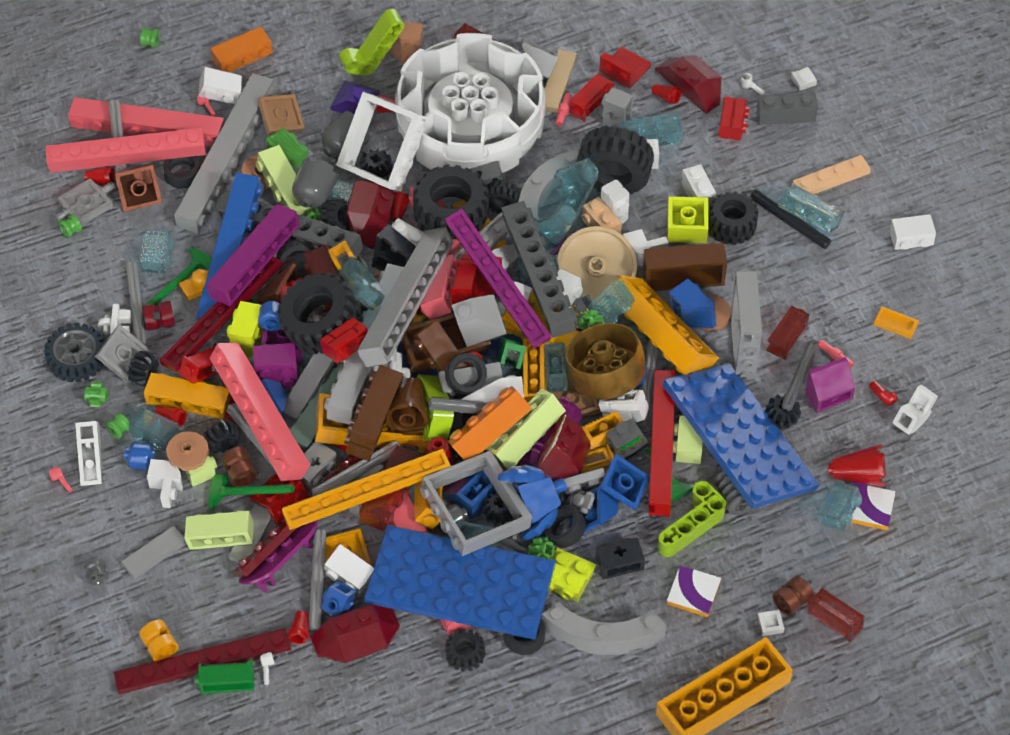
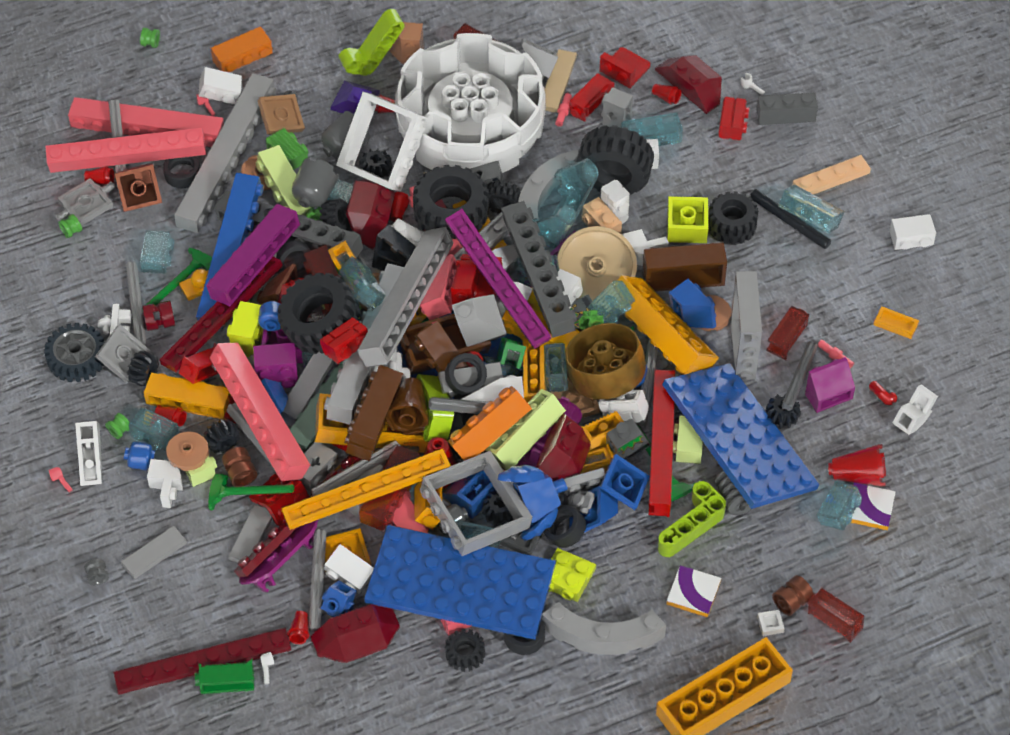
bright green gear [85,381,109,408] -> none
light orange wheel [139,620,178,661] -> none
yellowish green brick [184,510,254,550] -> none
bright green gear [528,537,555,559] -> none
black brick [596,538,645,580] -> none
white brick [682,164,716,209] -> none
white plate [791,67,817,91] -> none

